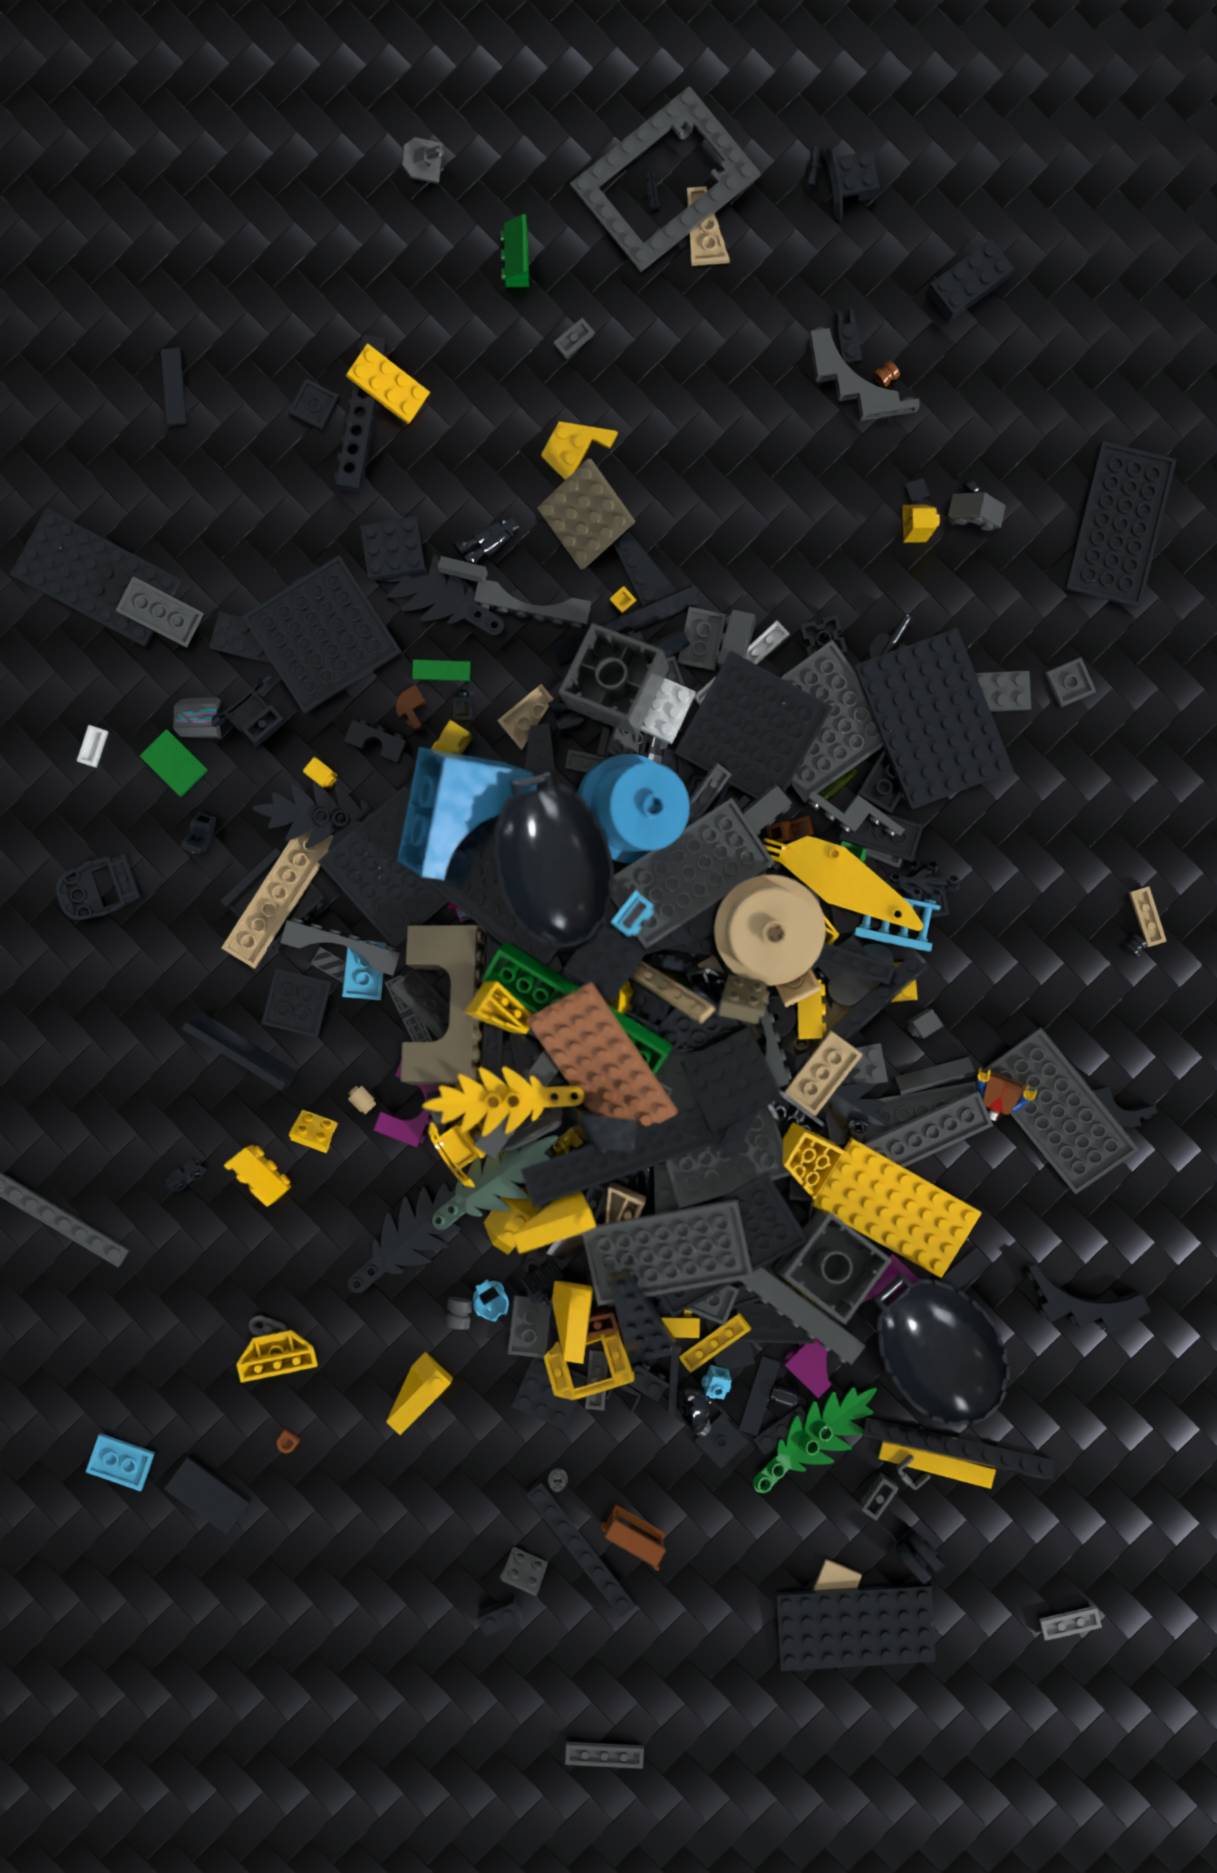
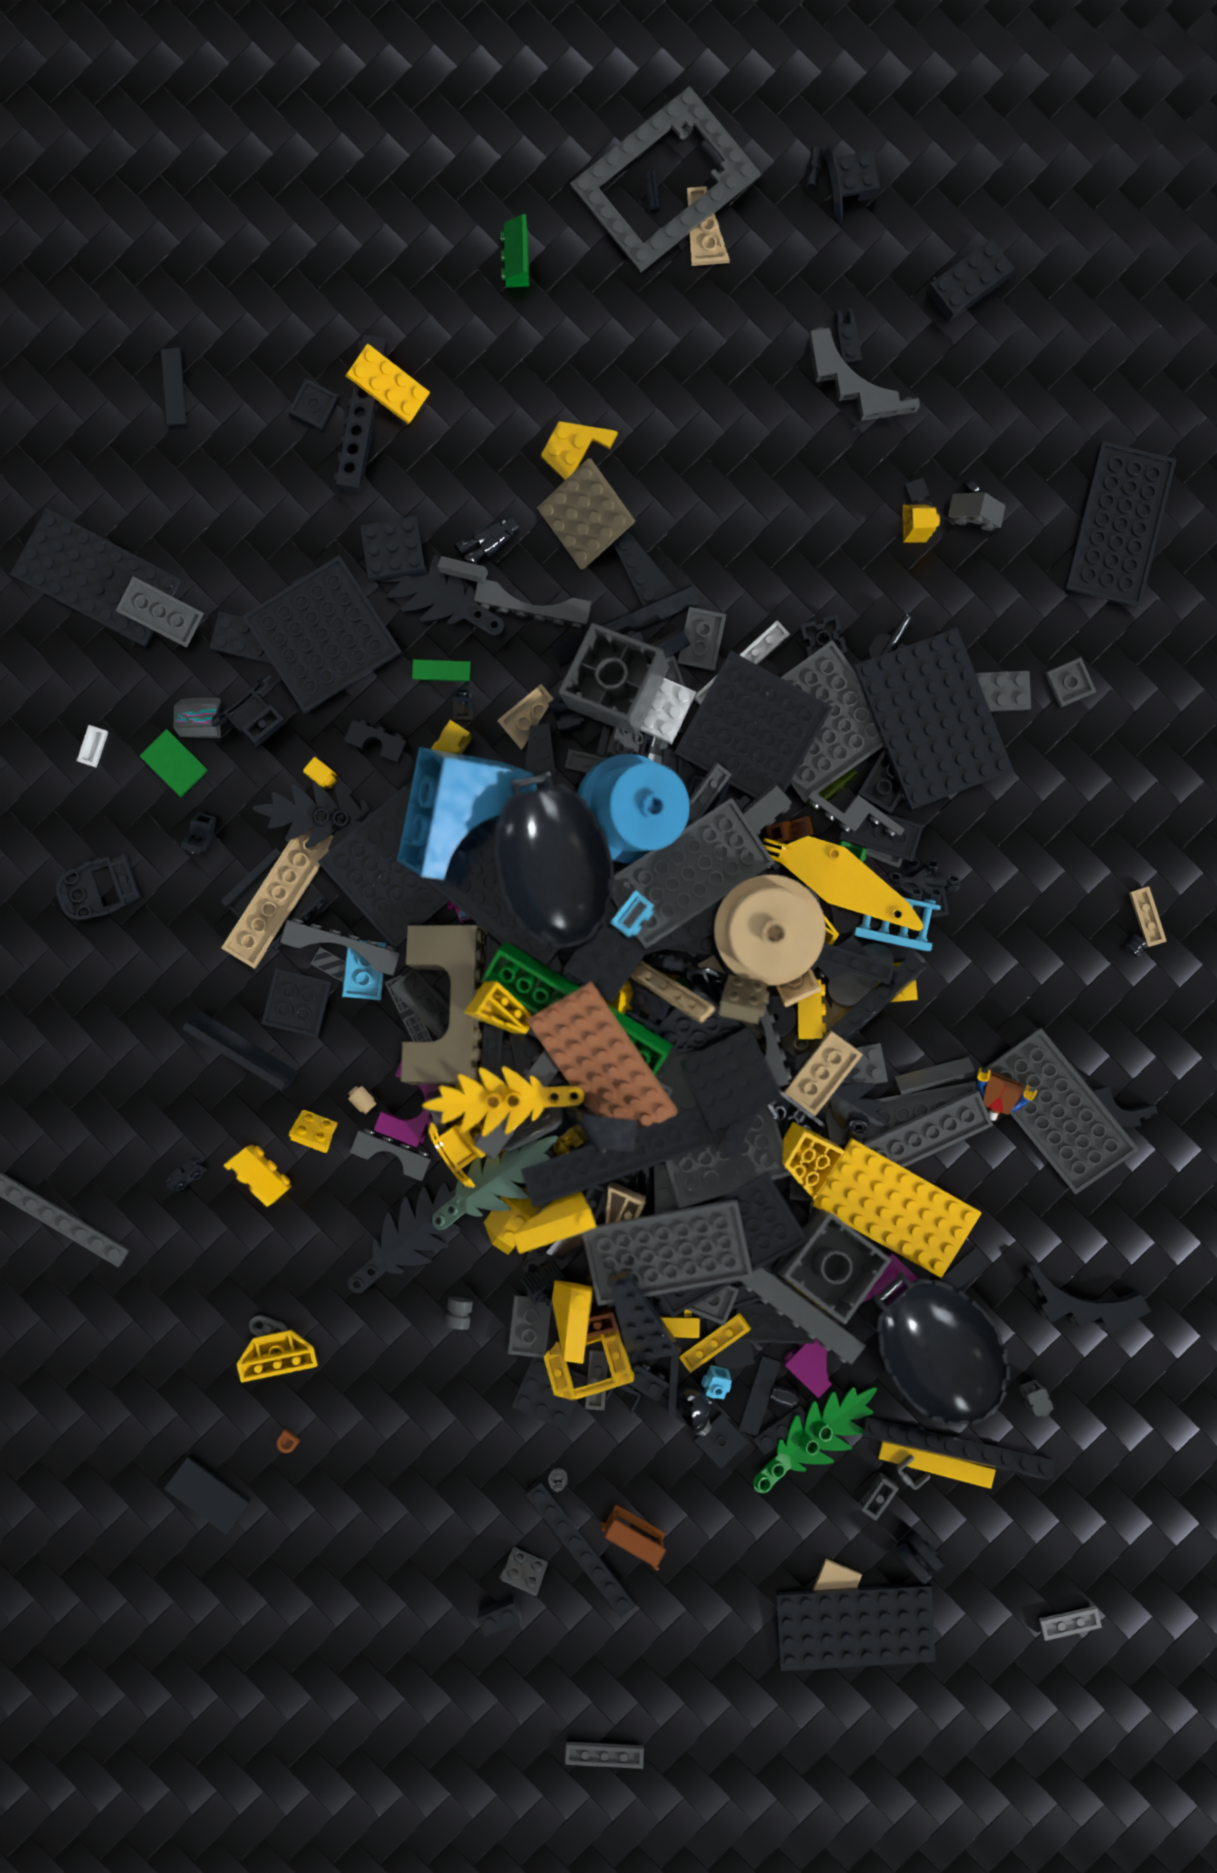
medium azure plate [86,1434,155,1491] -> none
yellow wedge [386,1352,453,1435] -> none
reddish brown brick [396,685,427,732] -> none
flat silver piece [402,137,445,184] -> none
medium azure helmet [473,1279,509,1321] -> none
dark grey plate [553,318,595,359] -> none
yellow plate [609,586,636,614] -> none
dark grey brick [715,610,756,669] -> none
dark orange wheel [873,360,900,388] -> none
dark grey brick [907,1009,943,1038] -> none
none -> dark grey arch [350,1128,432,1181]
none -> dark grey brick [1019,1380,1053,1417]

